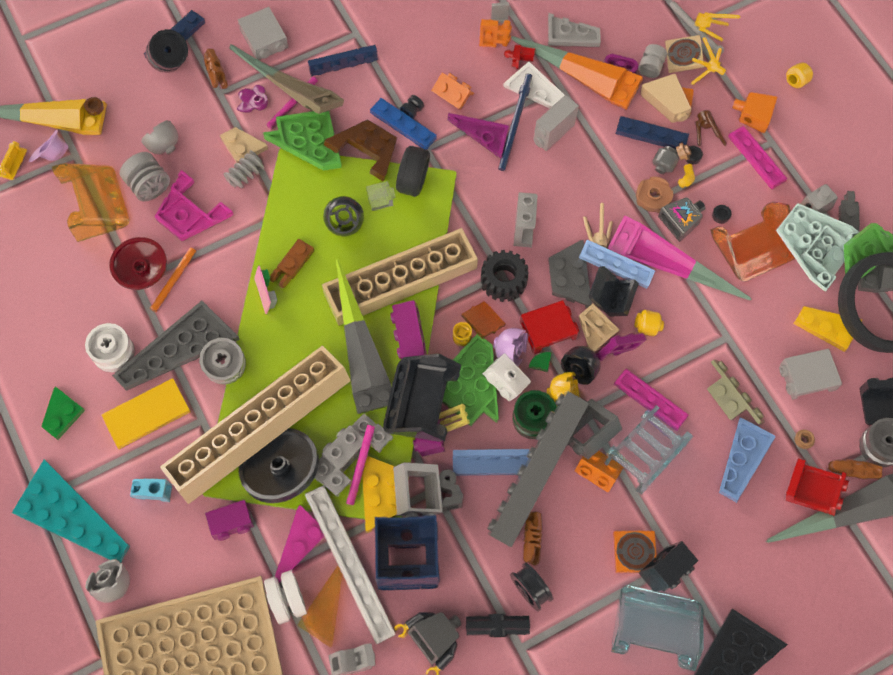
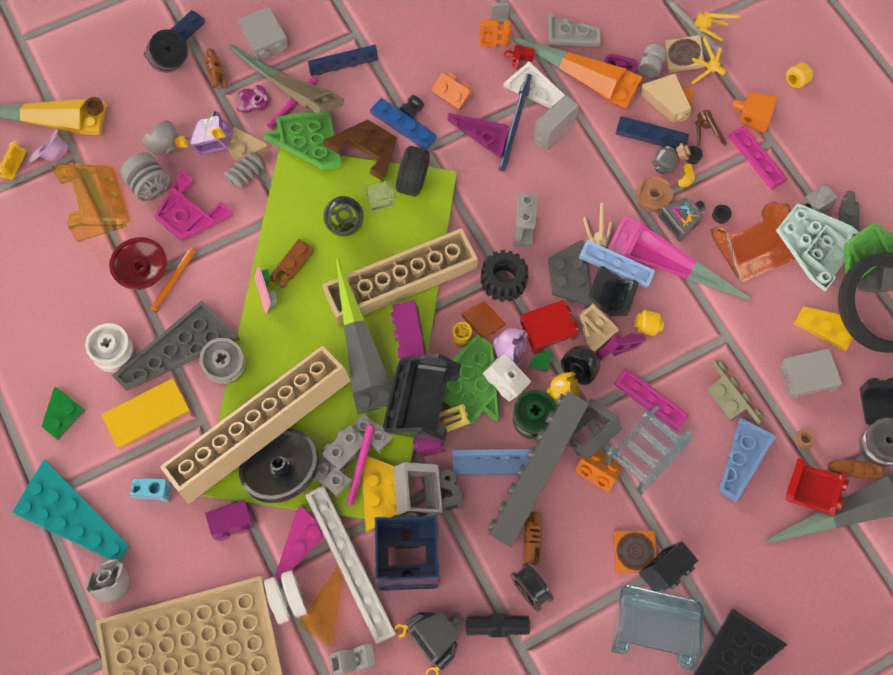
none -> medium lavender torso [174,111,233,155]

